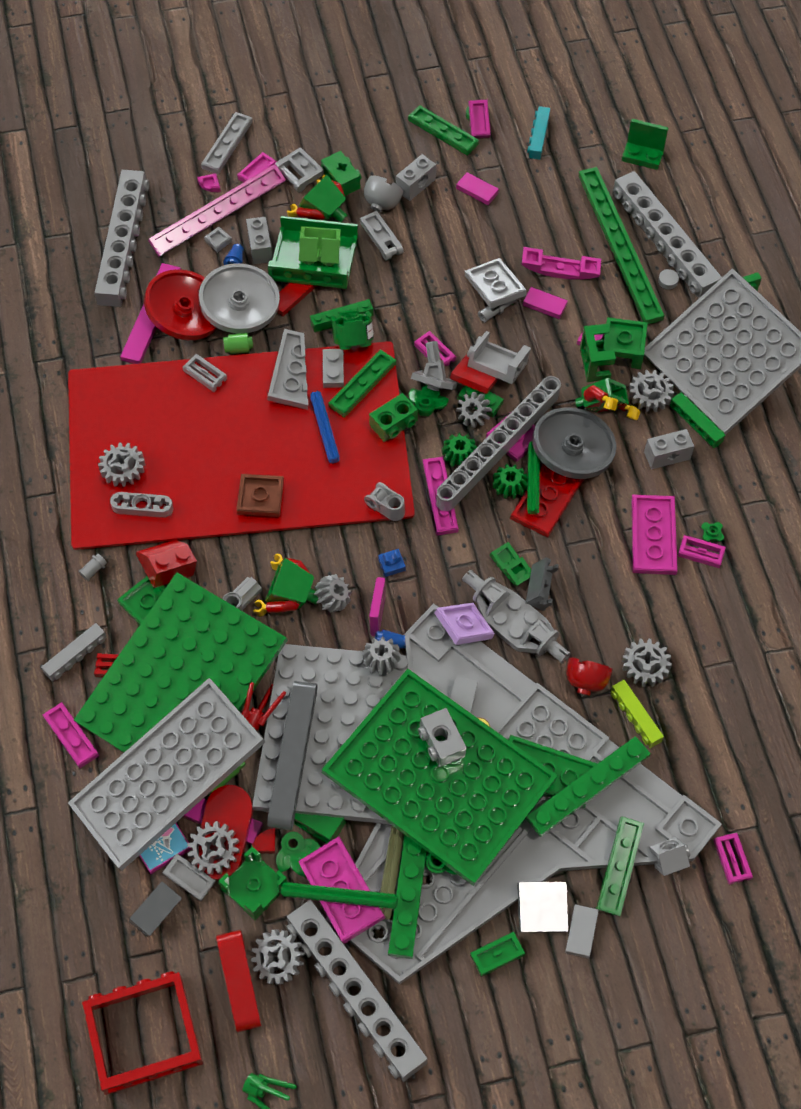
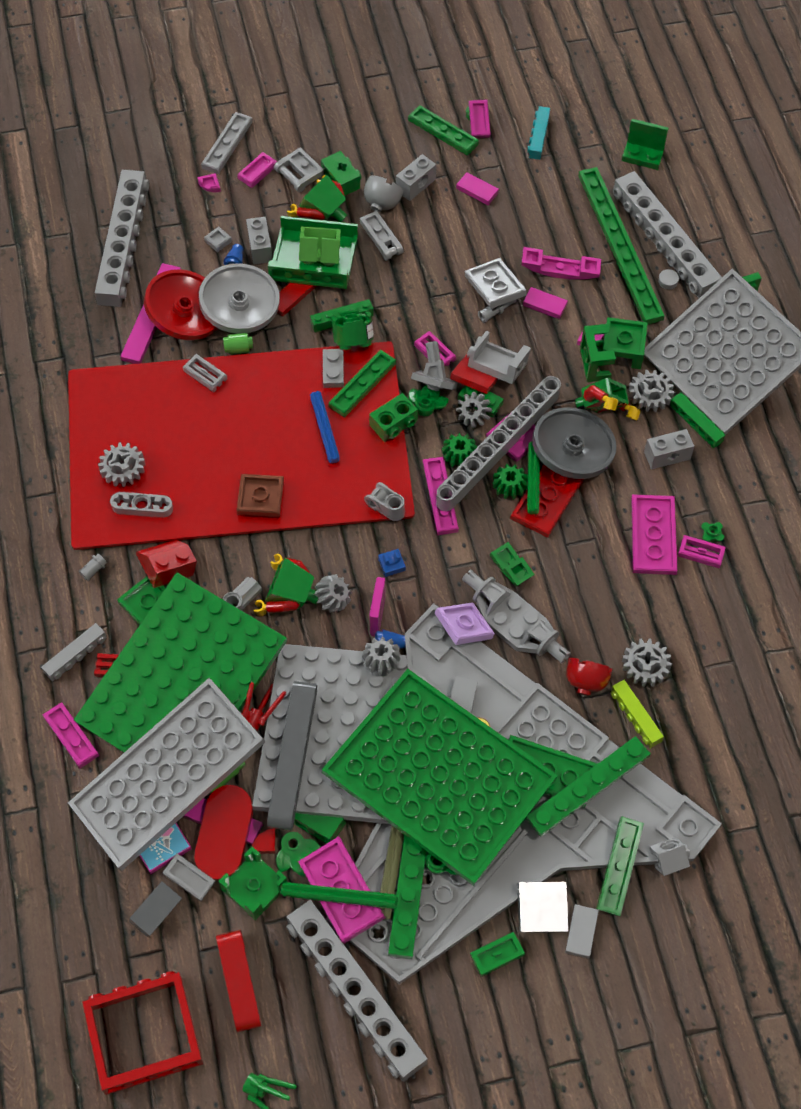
tile [148,164,286,257] -> none
light grey gear [187,821,240,875] -> none
light grey gear [251,930,305,984] -> none
light grey wing [267,329,308,409] -> none
light grey brick [418,708,467,767] -> none
dark grey hinge [526,557,559,611] -> none
dark pink tile [713,833,753,885] -> none

